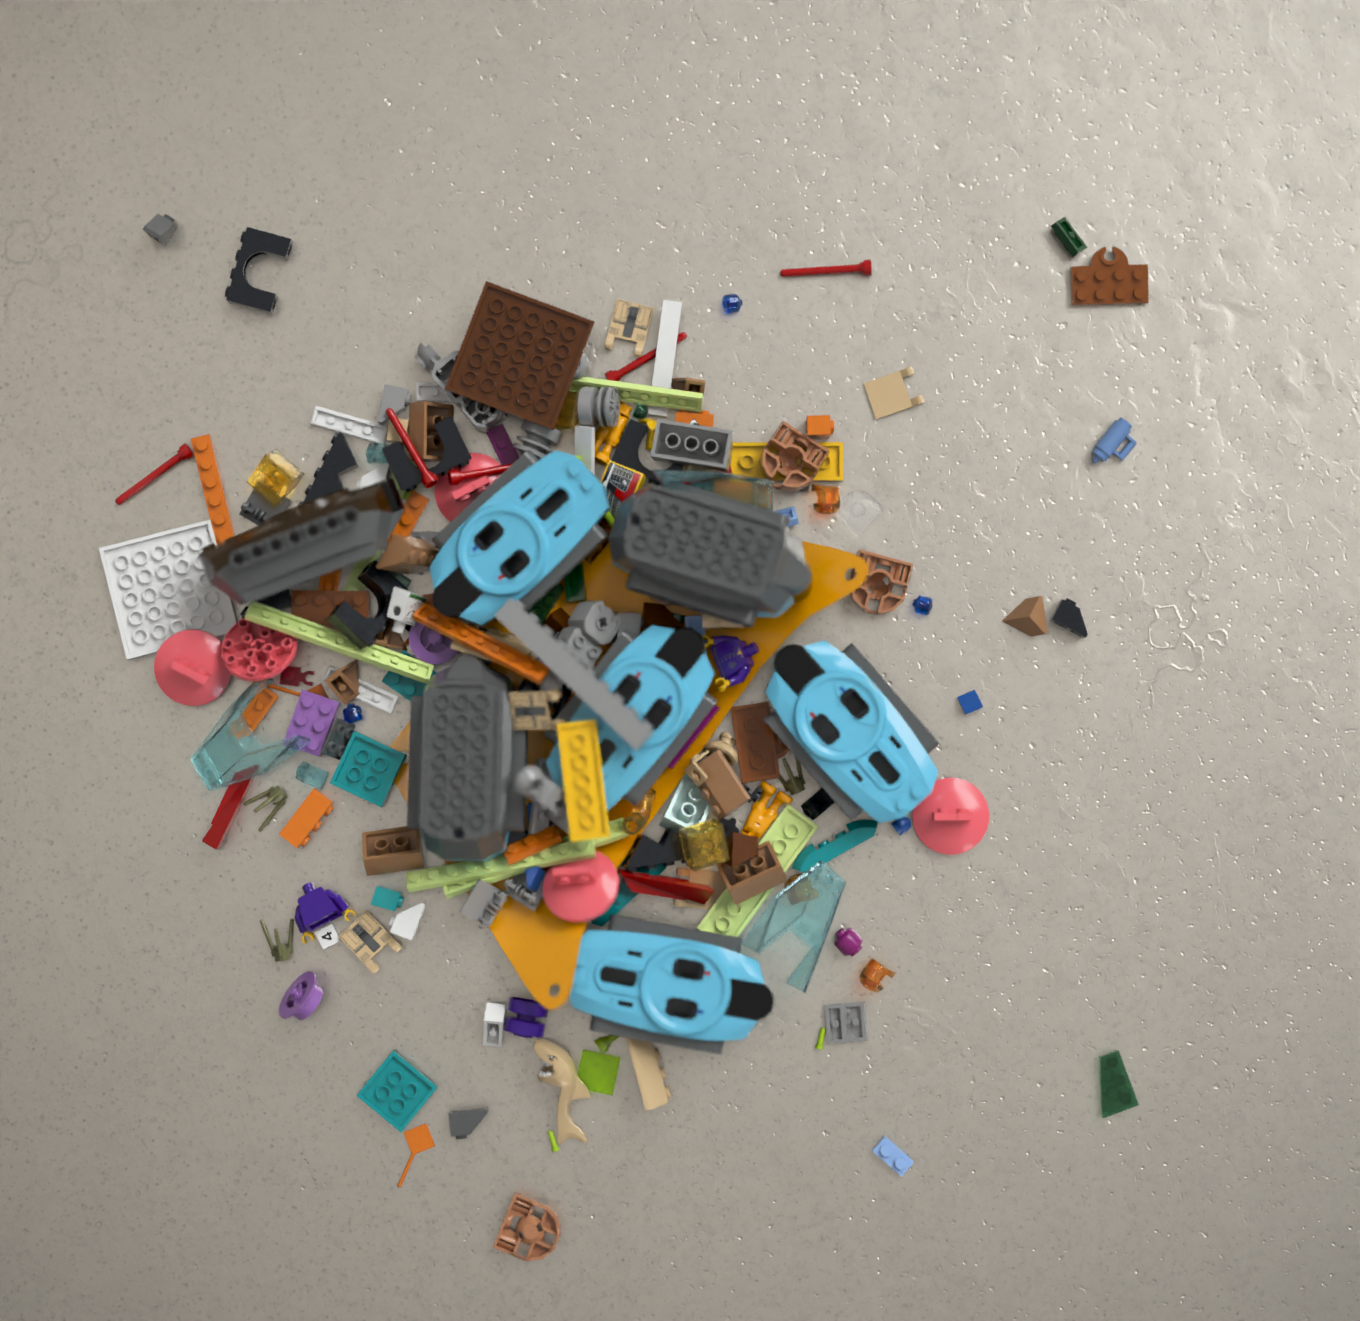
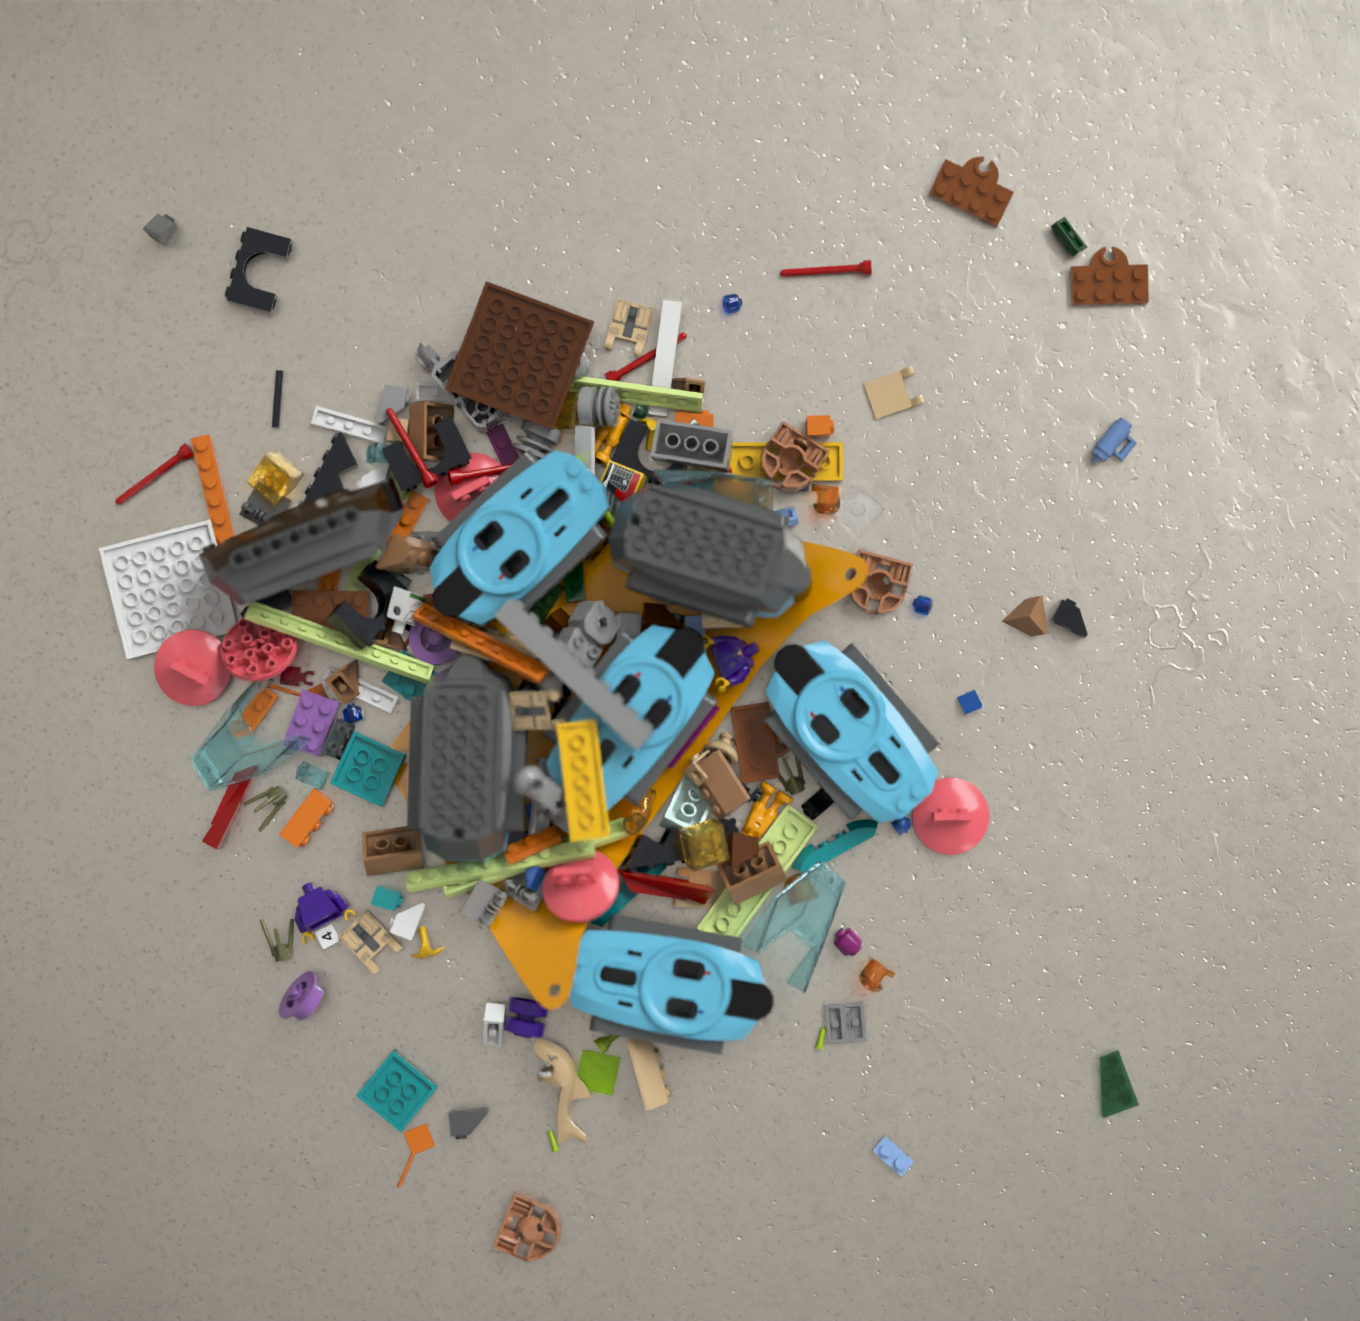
none -> black bar [272,370,283,428]
none -> yellow plant [412,926,444,959]
none -> dark orange plate [929,156,1014,227]

